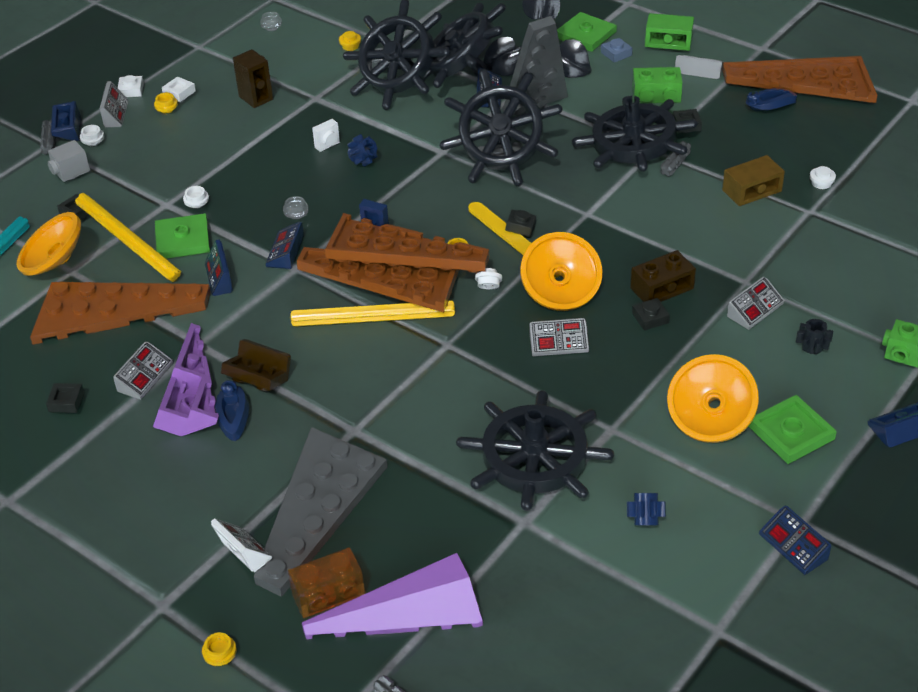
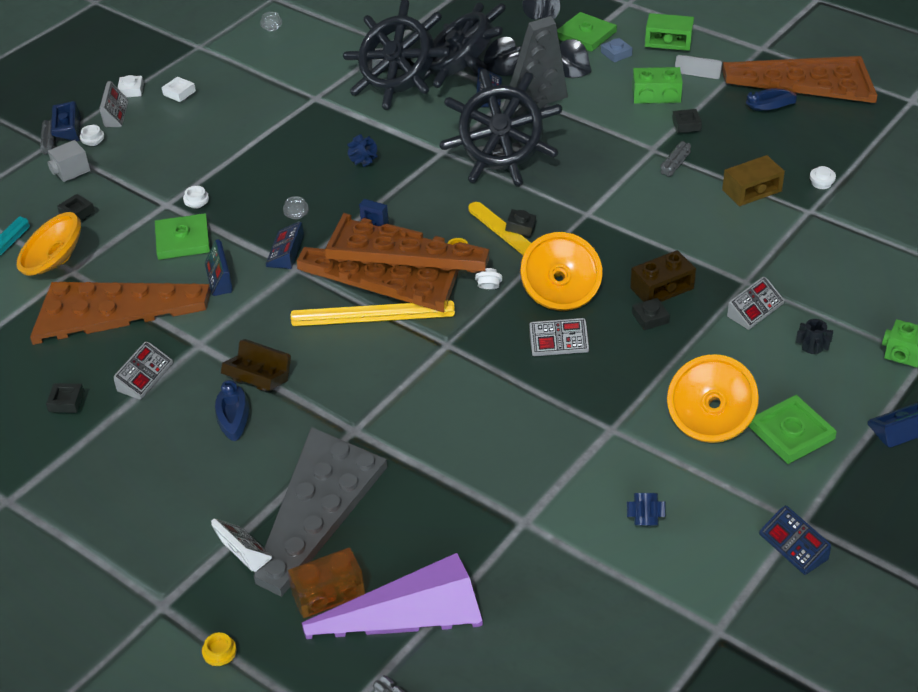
yellow axle [75,193,181,282] -> none
medium lavender wedge [153,323,219,436] -> none
yellow plate [154,92,178,113] -> none
dark brown brick [233,49,273,108] -> none
white plate [312,119,340,152] -> none
yellow plate [339,31,361,51] -> none
black piece [456,390,614,511] -> none
black piece [572,96,698,172] -> none

